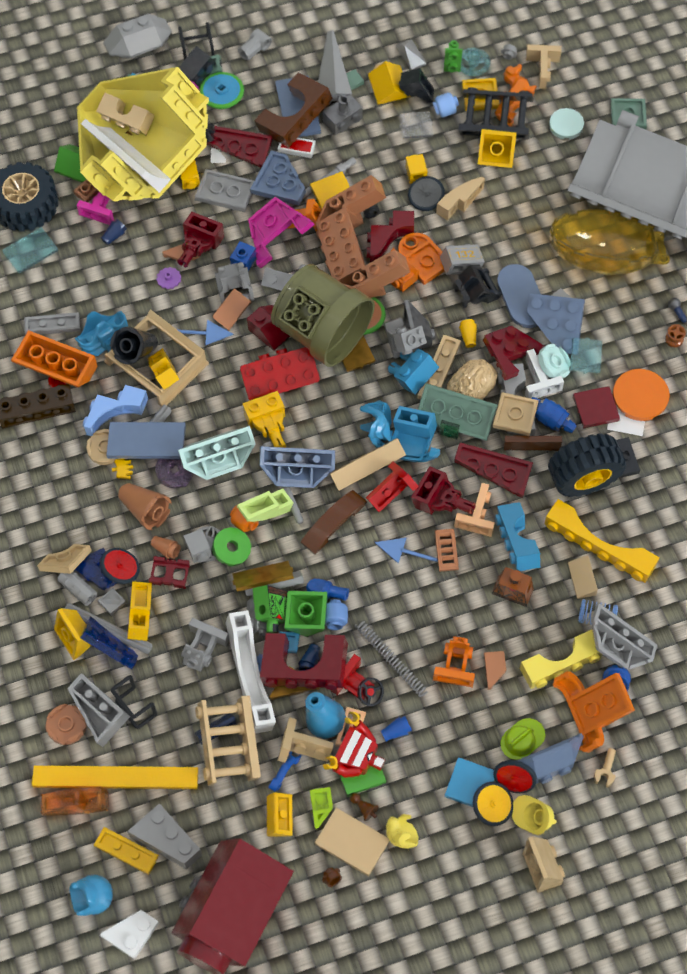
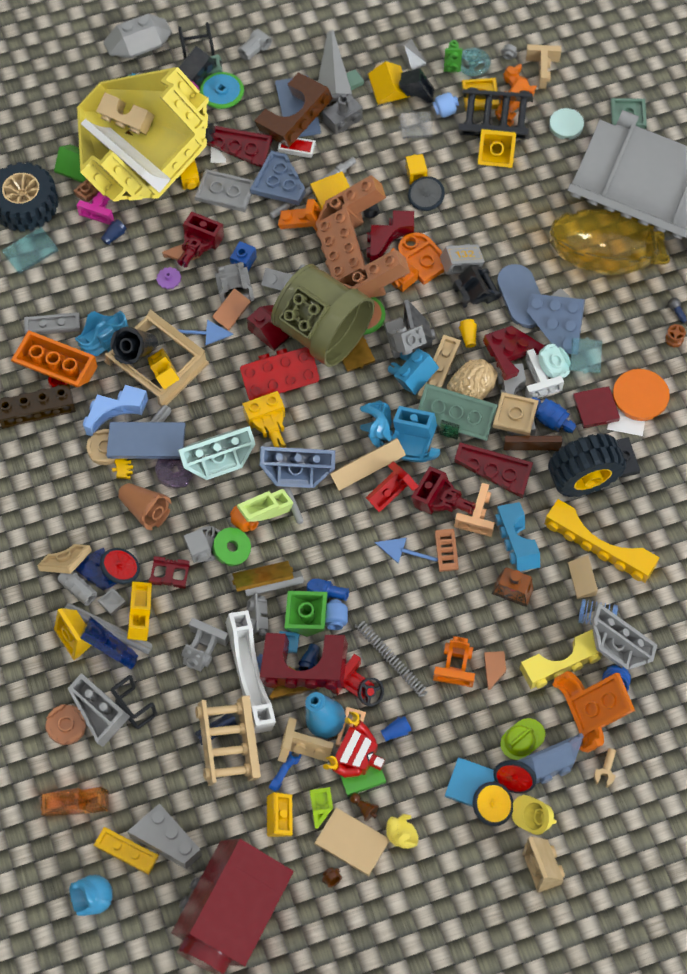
yellow tile [32,766,199,789] -> none
white wing [100,910,159,960] -> none
nougat cone [151,536,181,559] -> none
dark pink wing [248,197,315,268] -> none
bright green torso [253,585,288,633] -> none
reddish brown slope [301,490,367,555] -> none
tan slope [436,177,485,220] -> none

